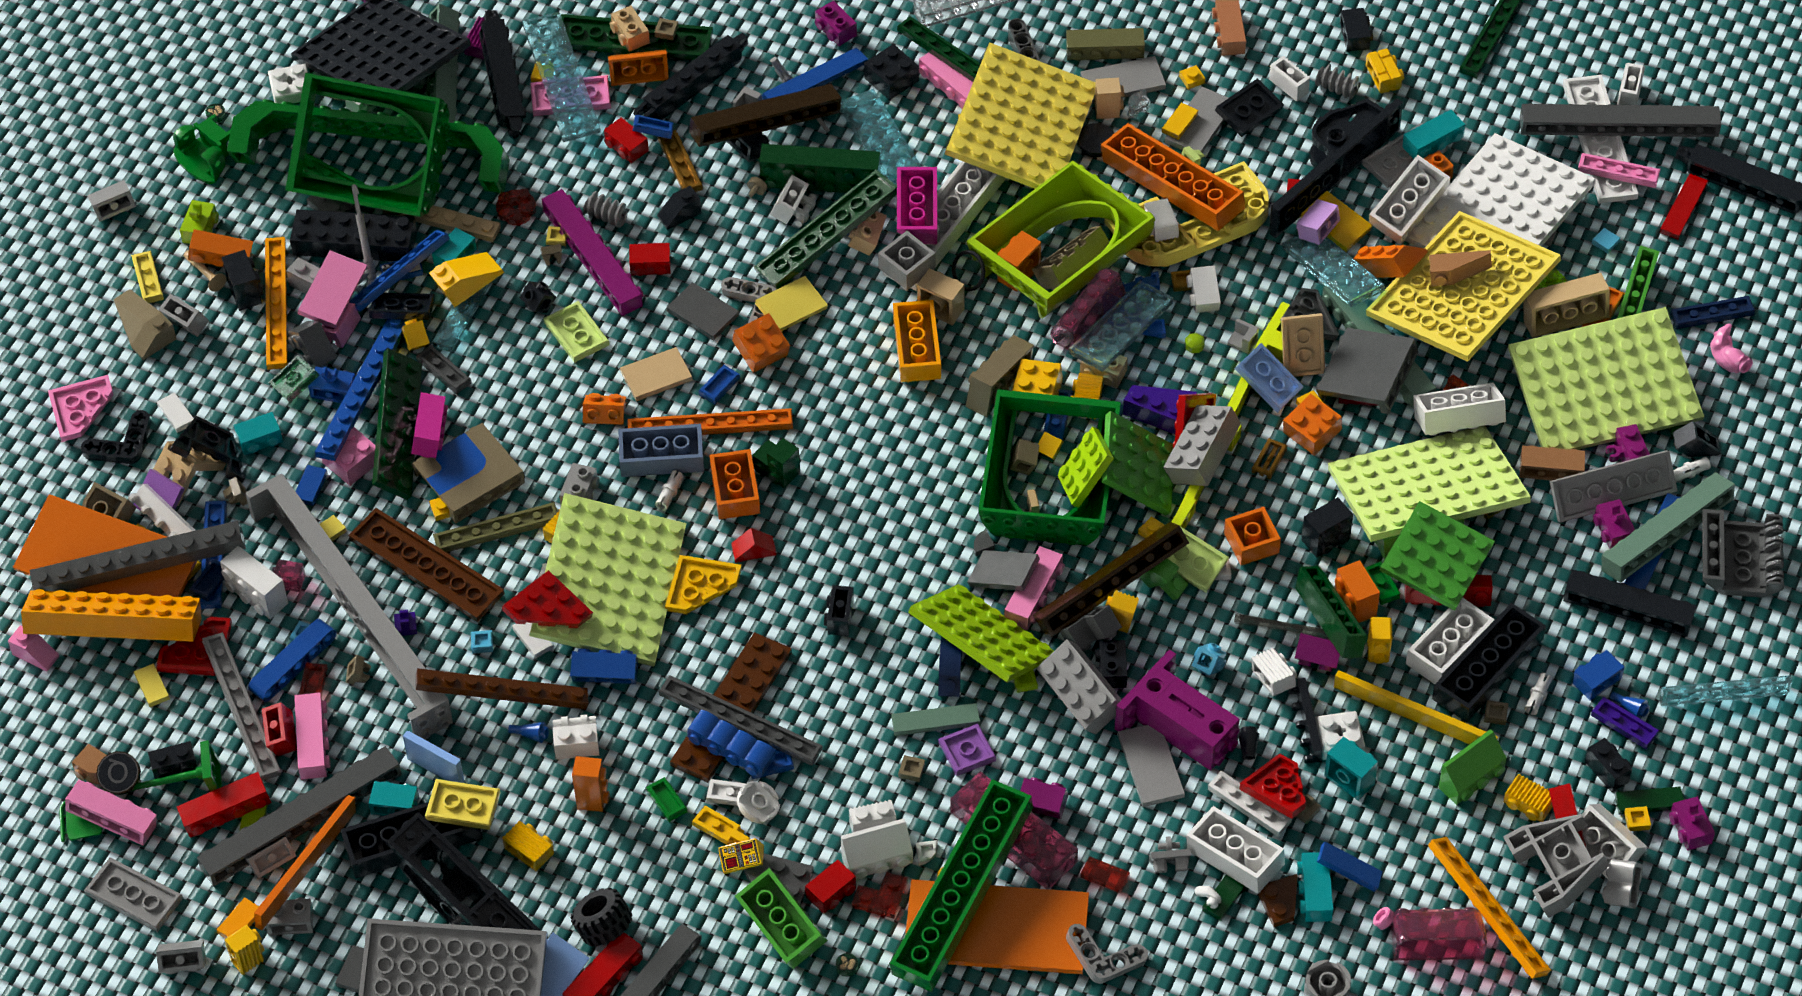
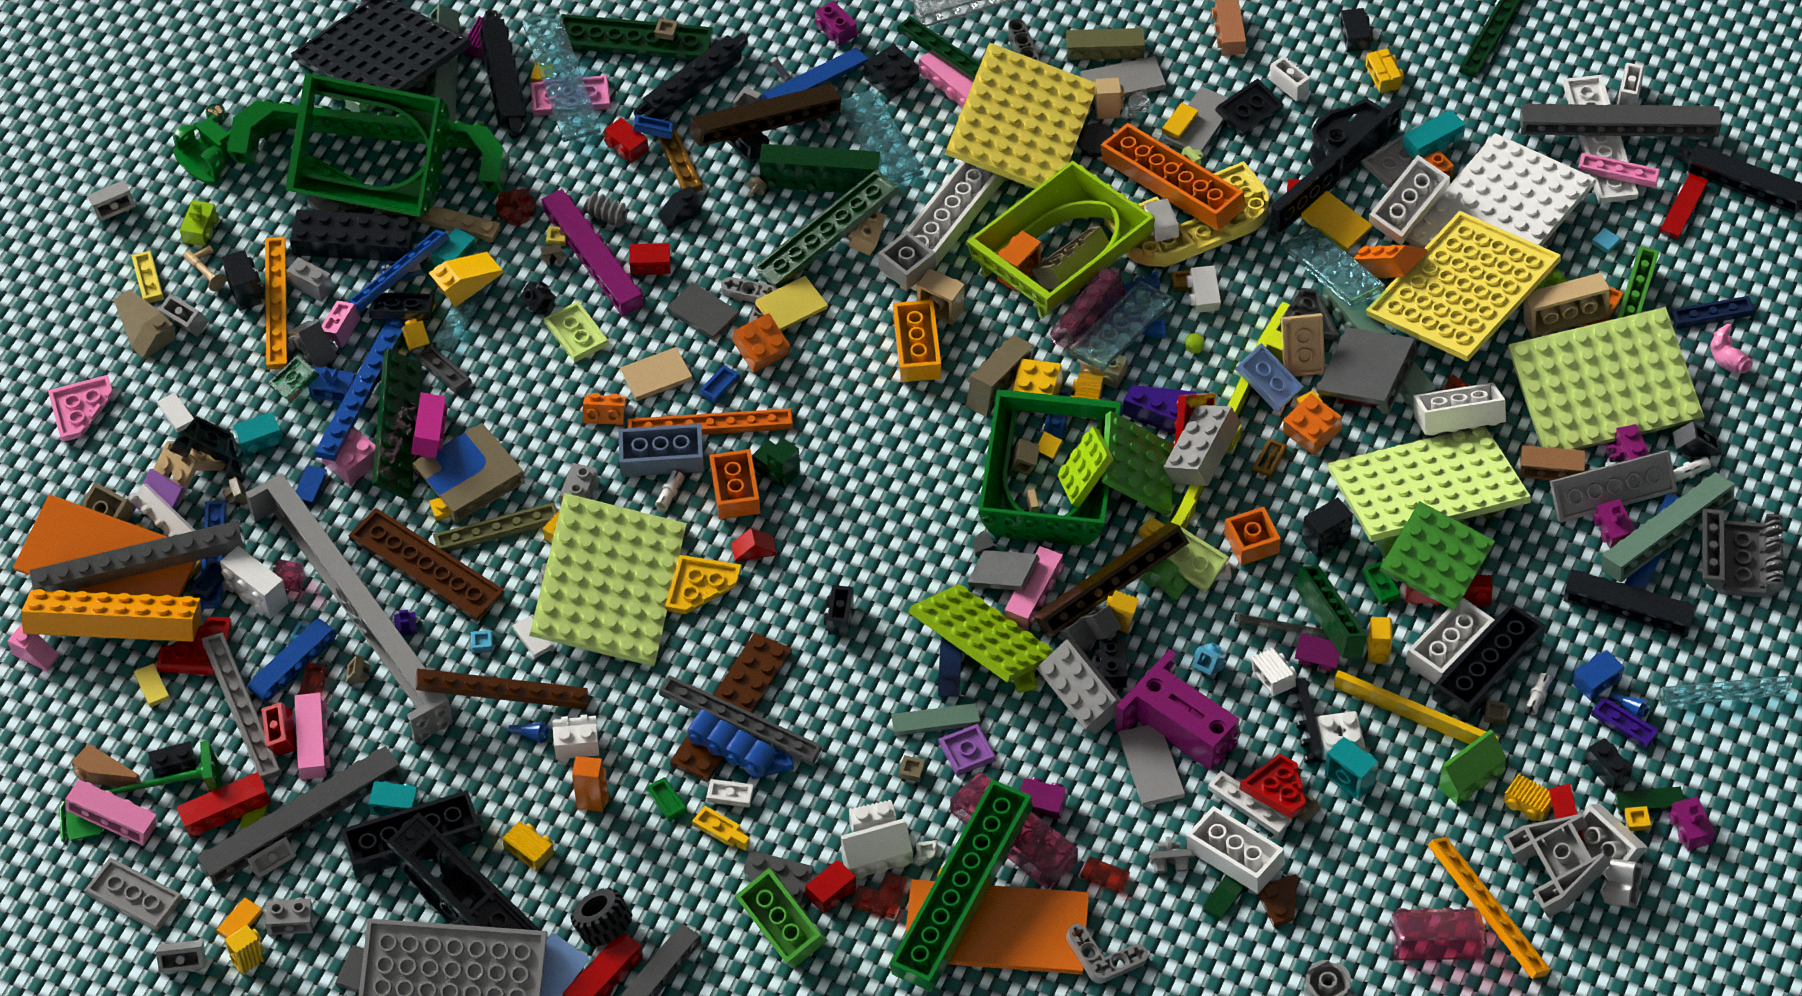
black beam [81,410,151,464] -> none
black tile [96,751,141,795] -> none
orange brick [188,229,253,267] -> none
orange tile [254,795,356,930] -> none
white brick [268,64,308,103] -> none
bright pink tile [298,251,367,328] -> none
light yellow tile [320,515,347,541] -> none
light grey piece [352,184,377,285] -> none
light blue tile [403,731,465,783] -> none
light yellow tile [425,779,501,830] -> none
red plate [502,570,593,628] -> none
blue brick [570,649,638,684] -> none
orange slope [608,50,669,86] -> none
tan brick [610,5,650,52] -> none
slope [719,838,764,874] -> none
white tile [737,781,780,824] -> none
white brick [769,175,816,227] -> none
tile [836,953,858,977] -> none
dark pink slope [897,167,937,244] -> none
black piece [952,250,986,292] -> none
yellow plate [1179,65,1205,89] -> none
white arm [1195,886,1221,909] -> none
light grey panel [1228,319,1259,354] -> none
black cone [1238,726,1260,760] -> none
lavender brick [1297,199,1340,245] -> none
teal brick [1297,852,1333,922] -> none
light grey piece [1315,64,1359,100] -> none
blue tile [1317,842,1383,892] -> none
orange brick [1335,560,1380,623] -> none
bright pink tile [1373,907,1395,930] -> none
medium nougat slope [1429,250,1492,286] -> none

